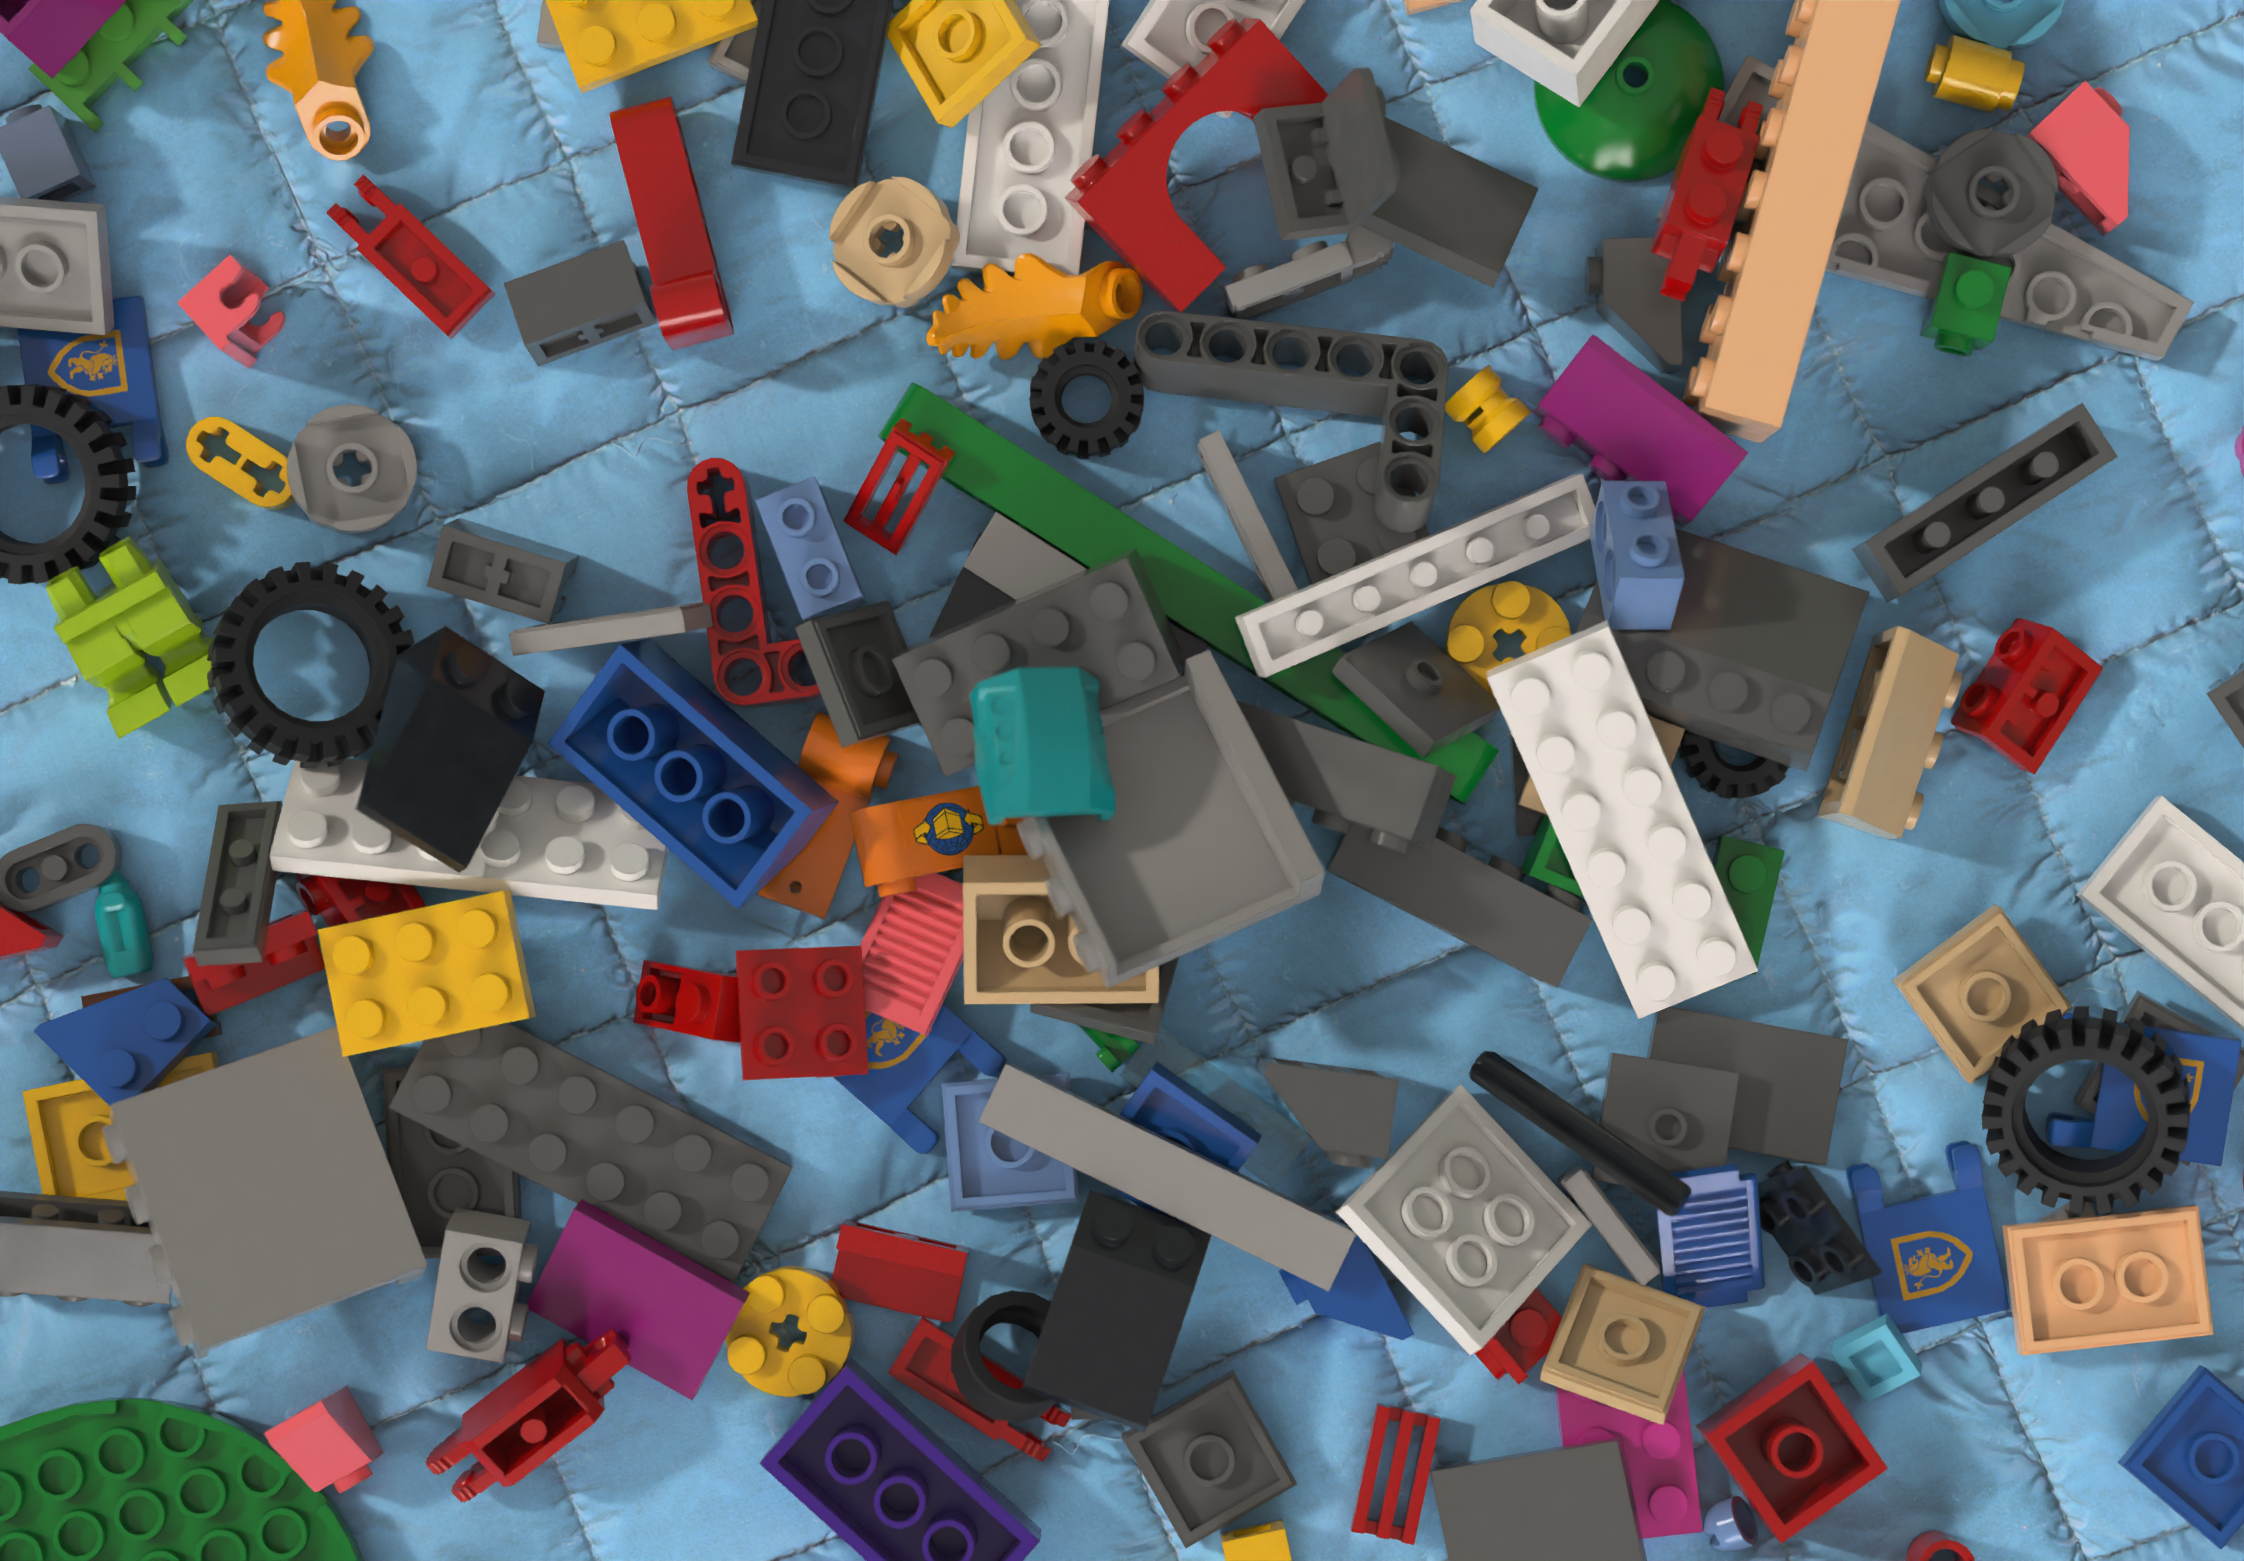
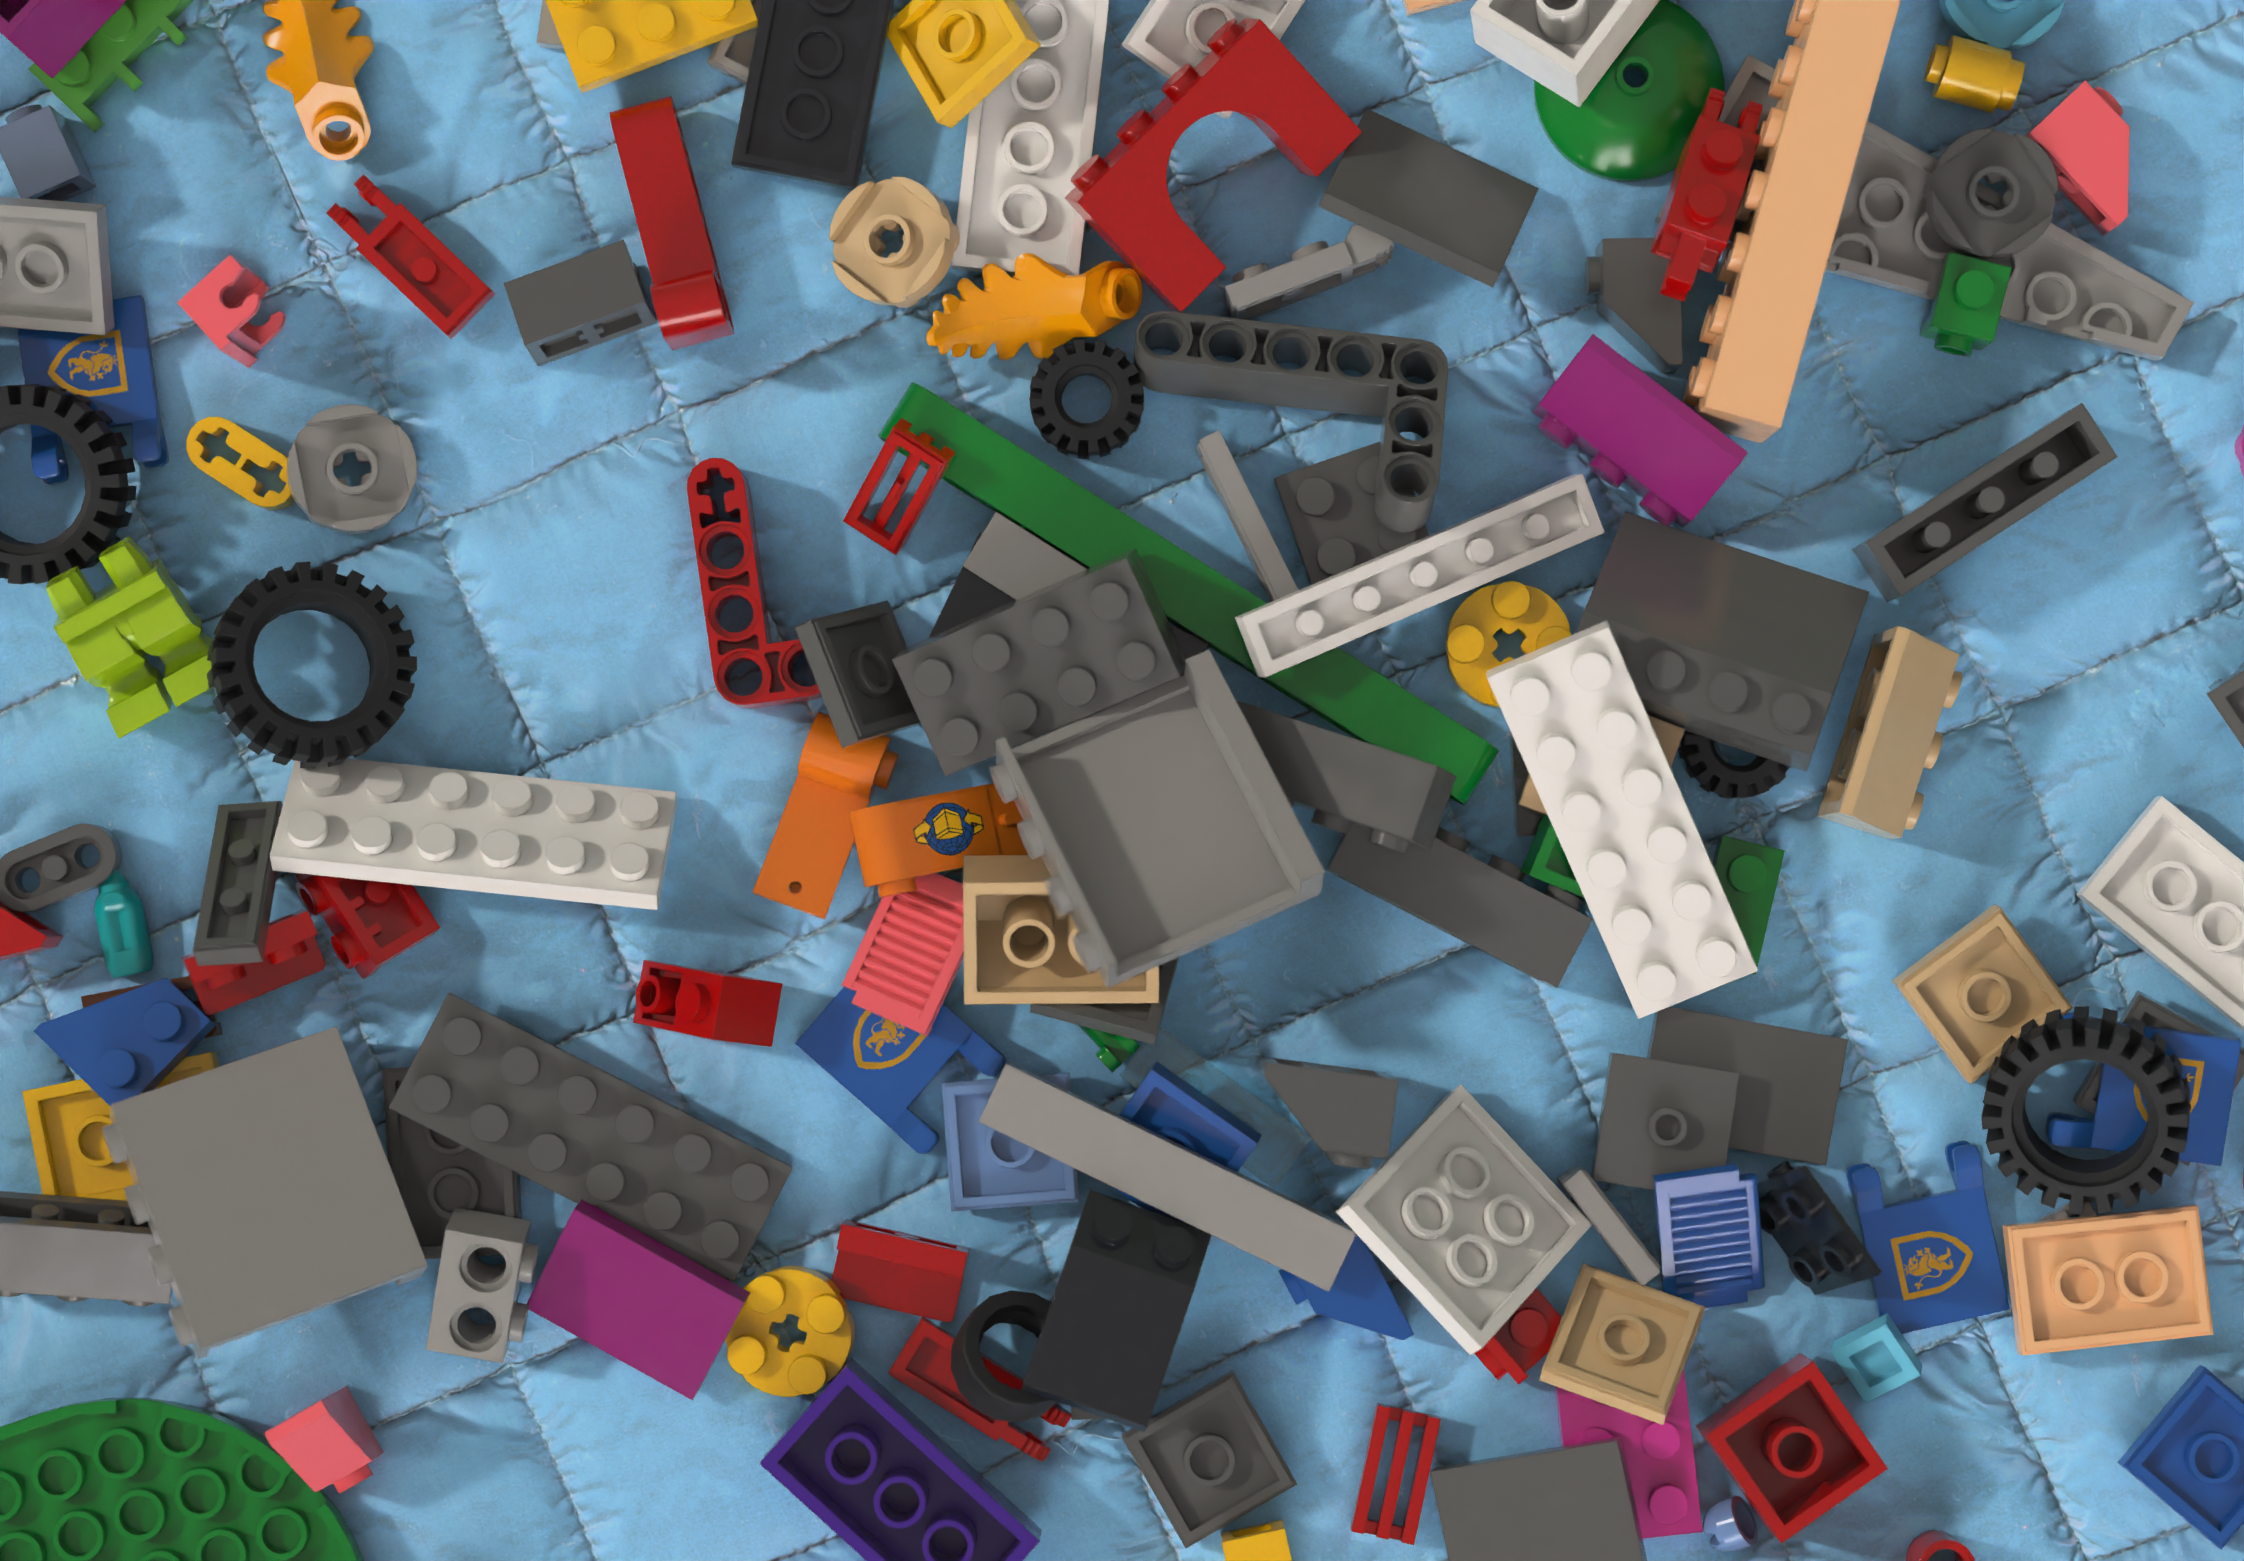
yellow plate [318,890,536,1057] -> none
black slope [356,626,545,873] -> none
red hinge [425,1328,631,1503] -> none
dark grey hinge [427,518,580,624] -> none
light grey tile [509,602,713,656] -> none
blue slope [548,639,839,909] -> none
red hinge [735,946,869,1081] -> none
medium blue brick [755,476,867,622] -> none
teal slope [969,667,1116,824] -> none
dark grey bracket [1253,67,1400,241] -> none
dark grey plate [1332,621,1500,758] -> none
yellow wheel [1445,365,1532,454] -> none
black axle [1469,1051,1692,1216] -> none
medium blue brick [1589,481,1685,630] -> none
red bracket [1950,618,2103,775] -> none

